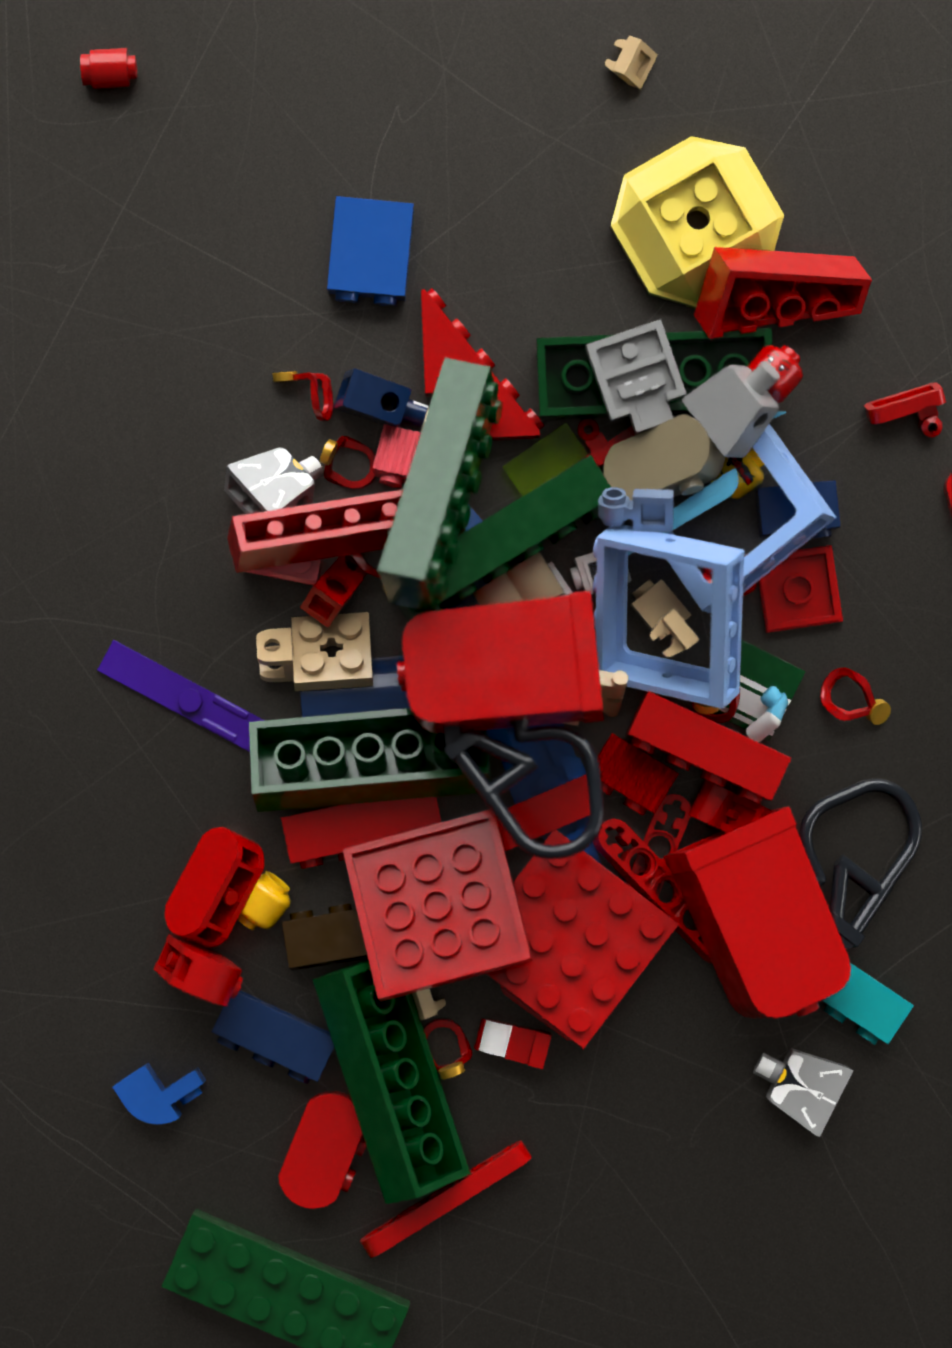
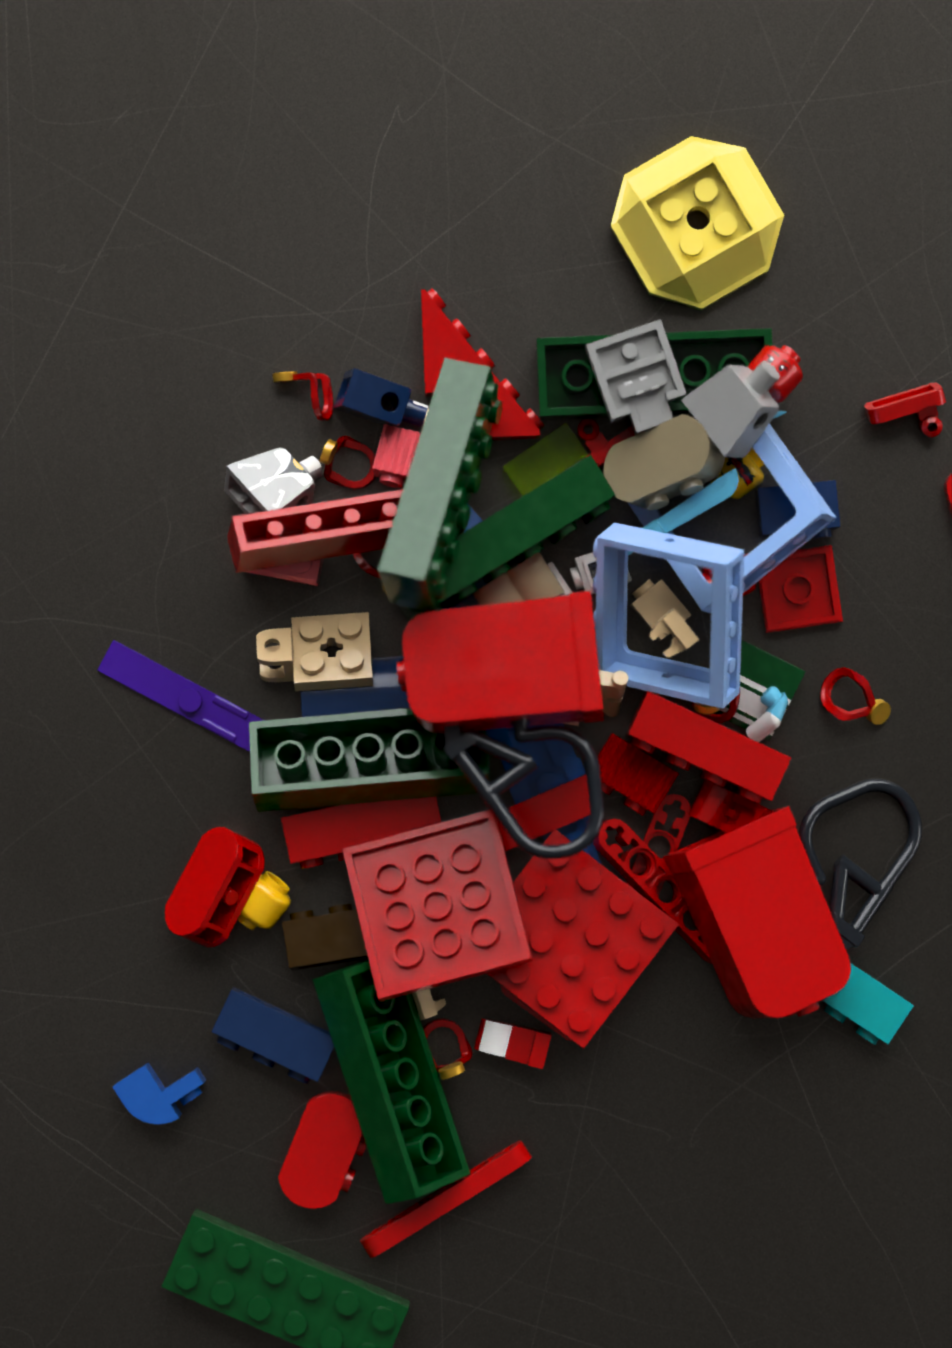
red brick [80,48,138,89] -> none
red brick [153,934,242,1007] -> none
red leg [300,555,368,628] -> none
blue brick [327,196,414,306] -> none
sand blue plate [598,487,674,532] -> none
tan tile [605,35,658,89] -> none
red wedge [694,247,872,339] -> none
light grey torso [753,1048,853,1137] -> none

